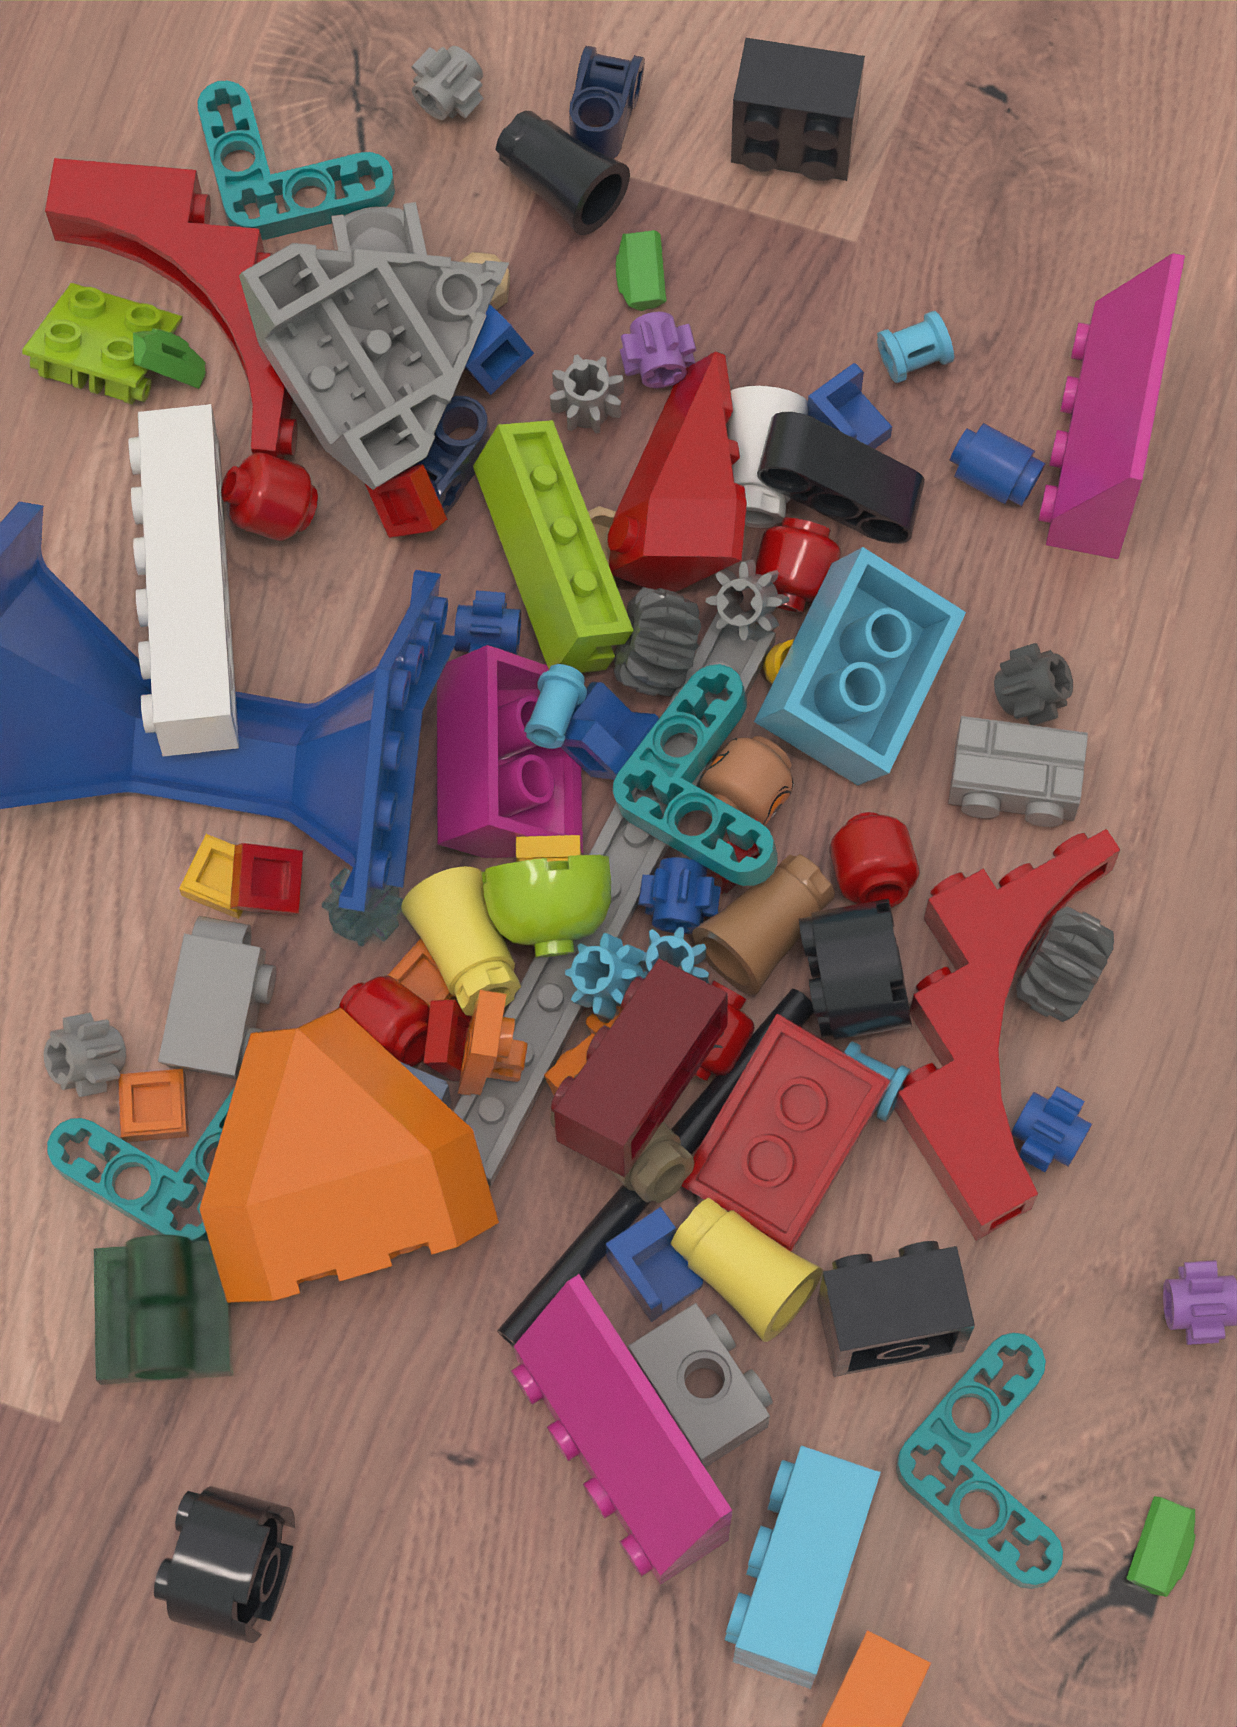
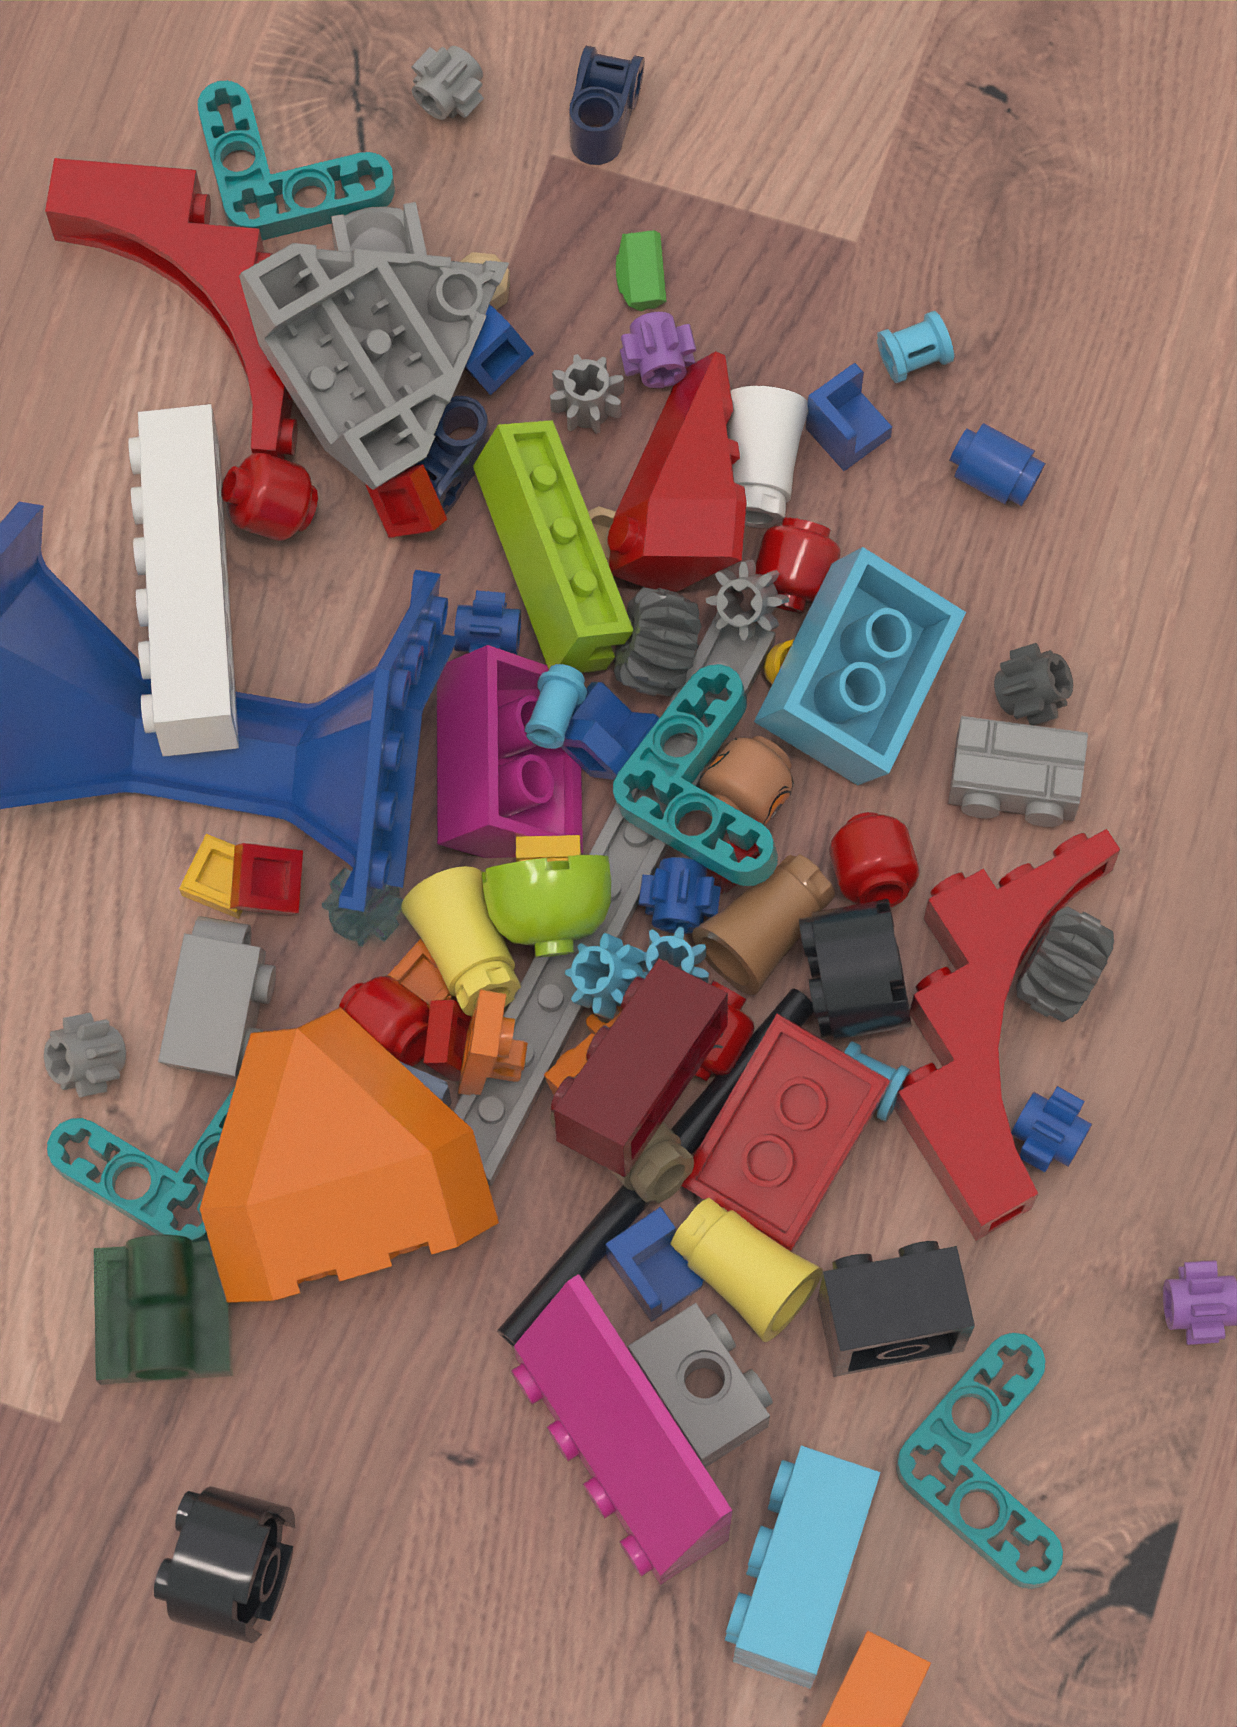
lime hinge [22,283,182,404] -> none
orange tile [118,1069,189,1142] -> none
bright green piece [133,328,206,389] -> none
black plant [495,111,630,235] -> none
black brick [731,37,865,181] -> none
black beam [757,412,925,544] -> none
dark pink slope [1038,253,1185,559] -> none
bright green piece [1127,1496,1196,1597] -> none

